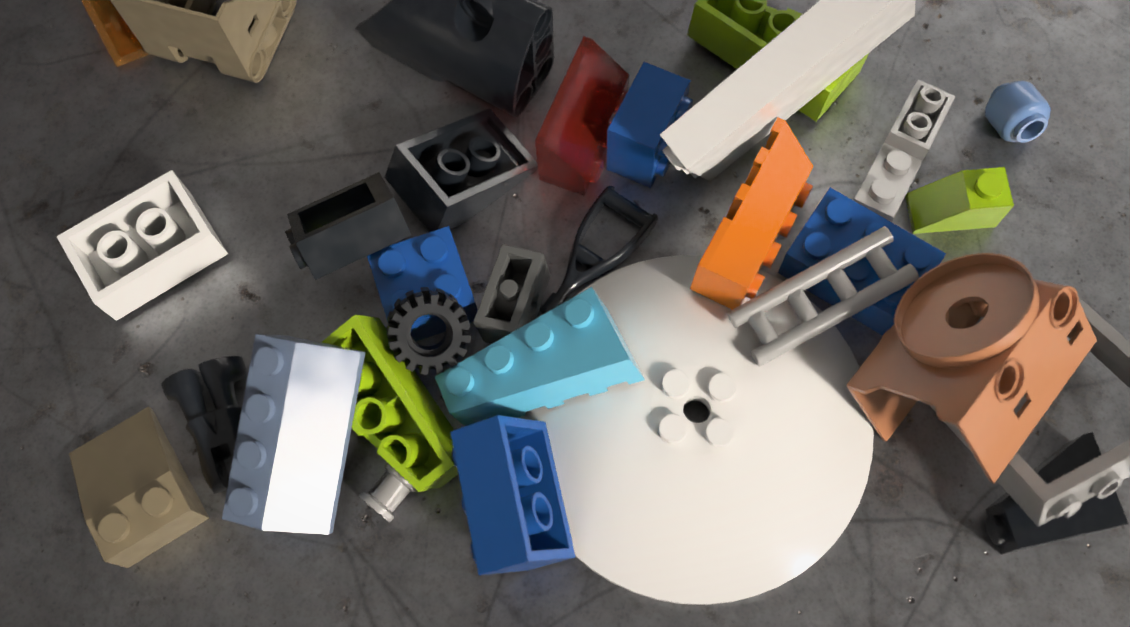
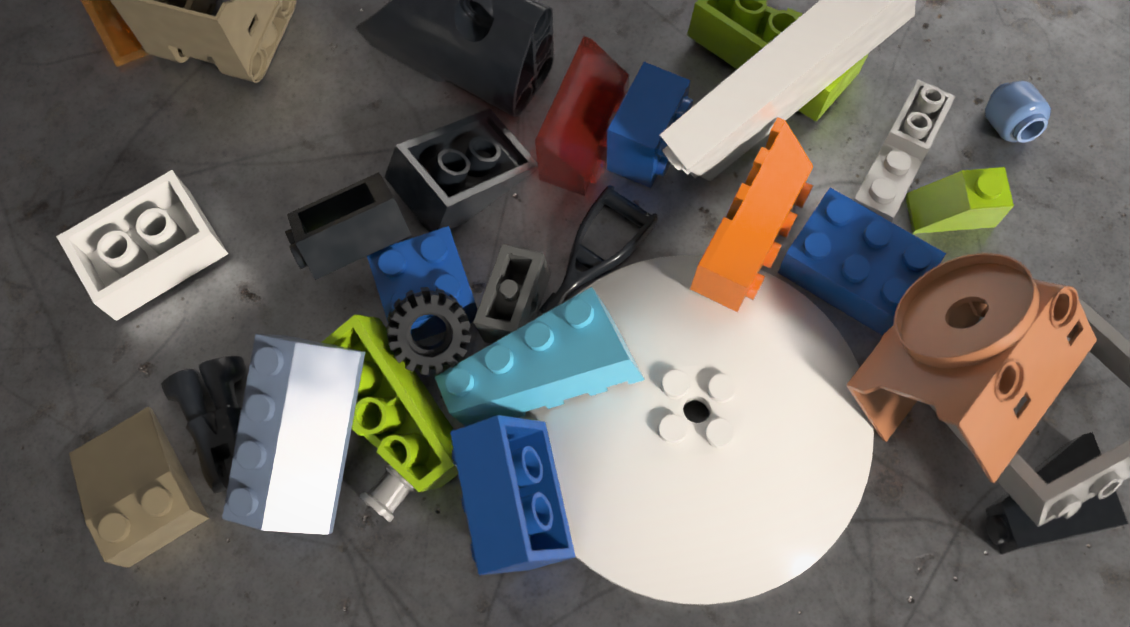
light grey bar [727,226,919,367] -> none

